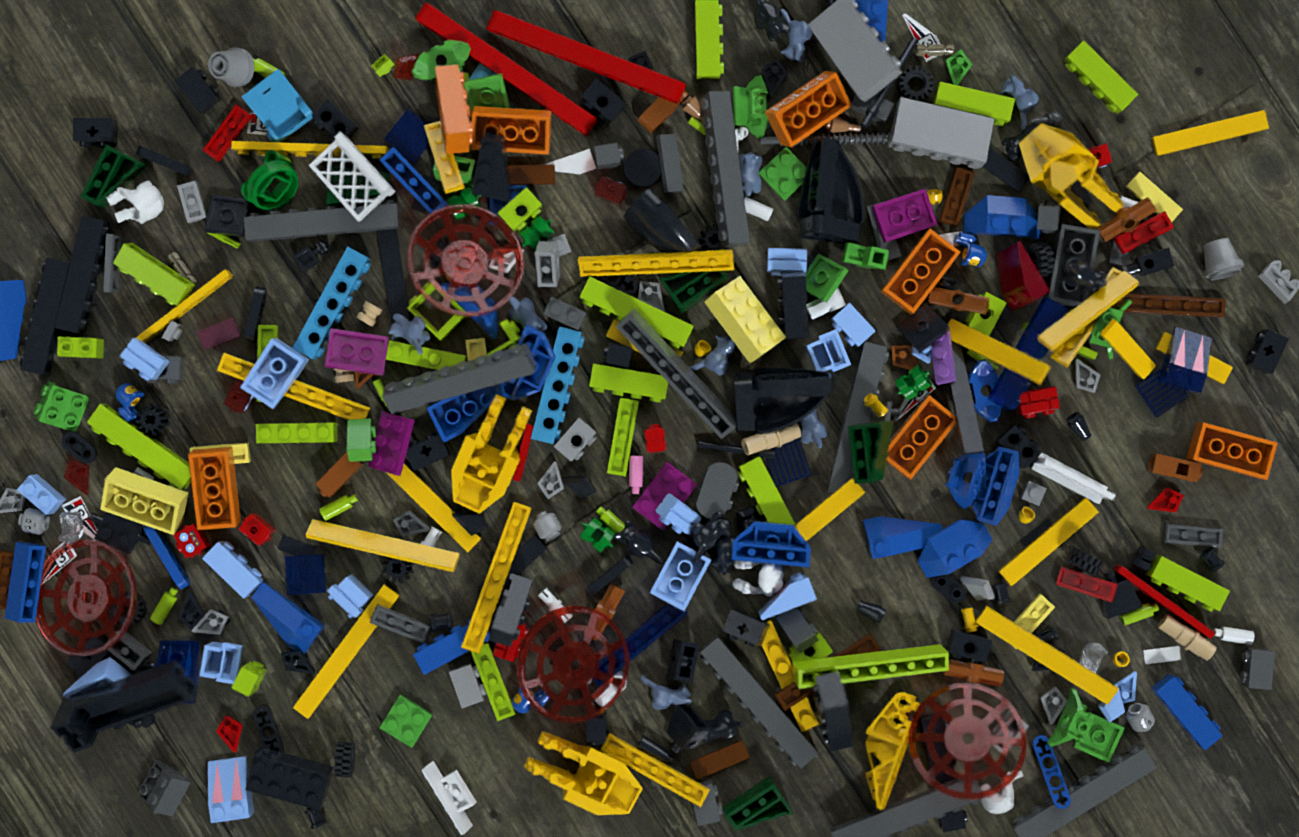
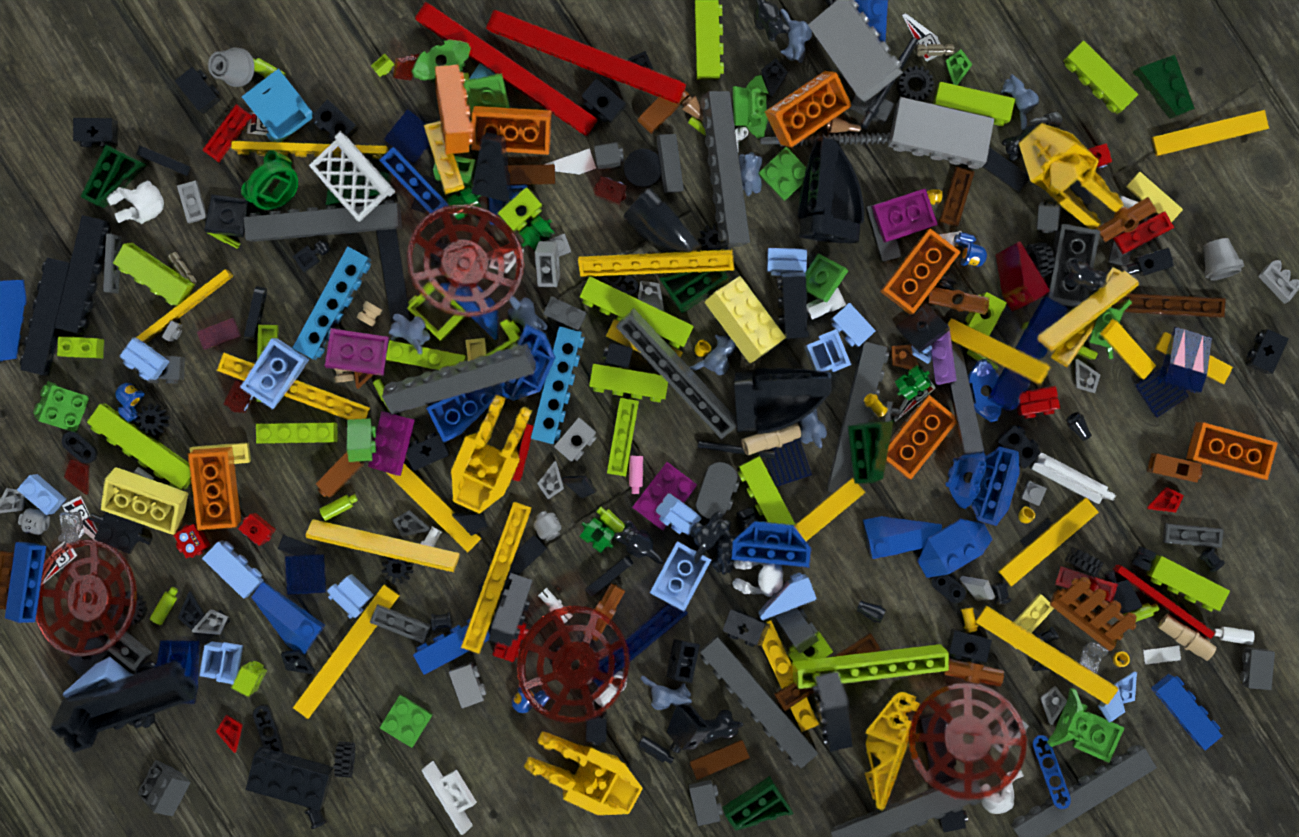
blue beam [143,525,190,589] -> none
light blue slope [208,756,254,823] -> none
lime plate [471,642,516,721] -> none
yellow tile [600,733,710,807] -> none
red brick [645,424,666,453] -> none
white cylinder [744,197,773,222] -> none
bright green brick [842,243,889,270] -> none
blue wedge [963,195,1040,239] -> none
light grey head [1126,703,1155,732] -> none
none -> dark orange fence [1049,577,1137,651]
none -> dark green wedge [1133,54,1195,119]

